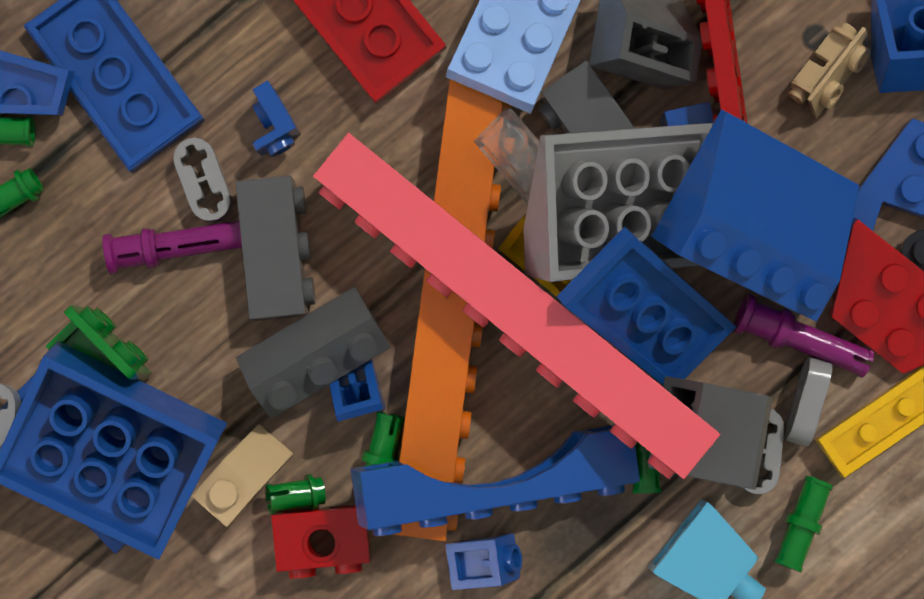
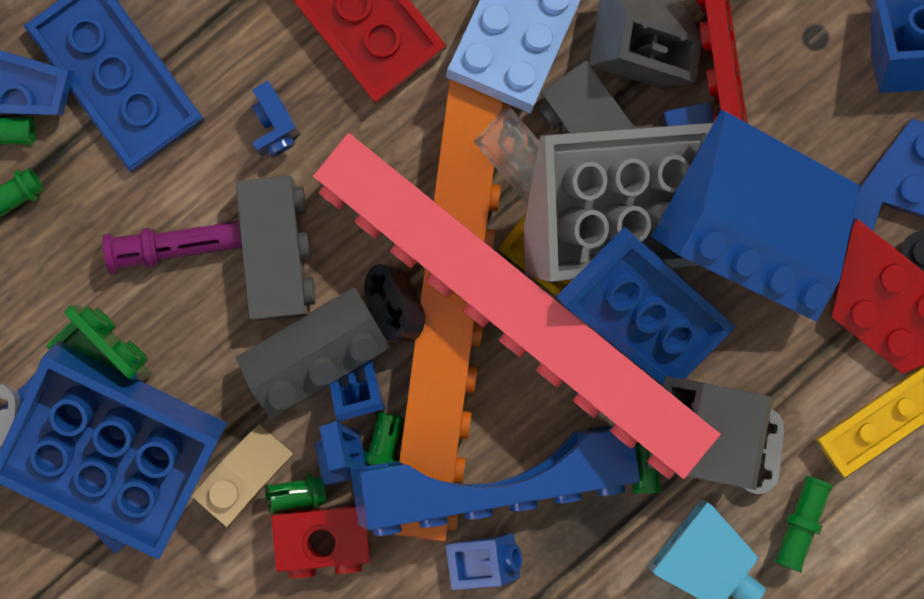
light grey beam [173,137,233,223] -> none
magenta pin [733,294,874,378] -> none
light grey beam [784,357,832,447] -> none
tan hinge [788,22,871,119] -> none
none -> blue bracket [315,421,366,486]
none -> black beam [364,264,425,342]

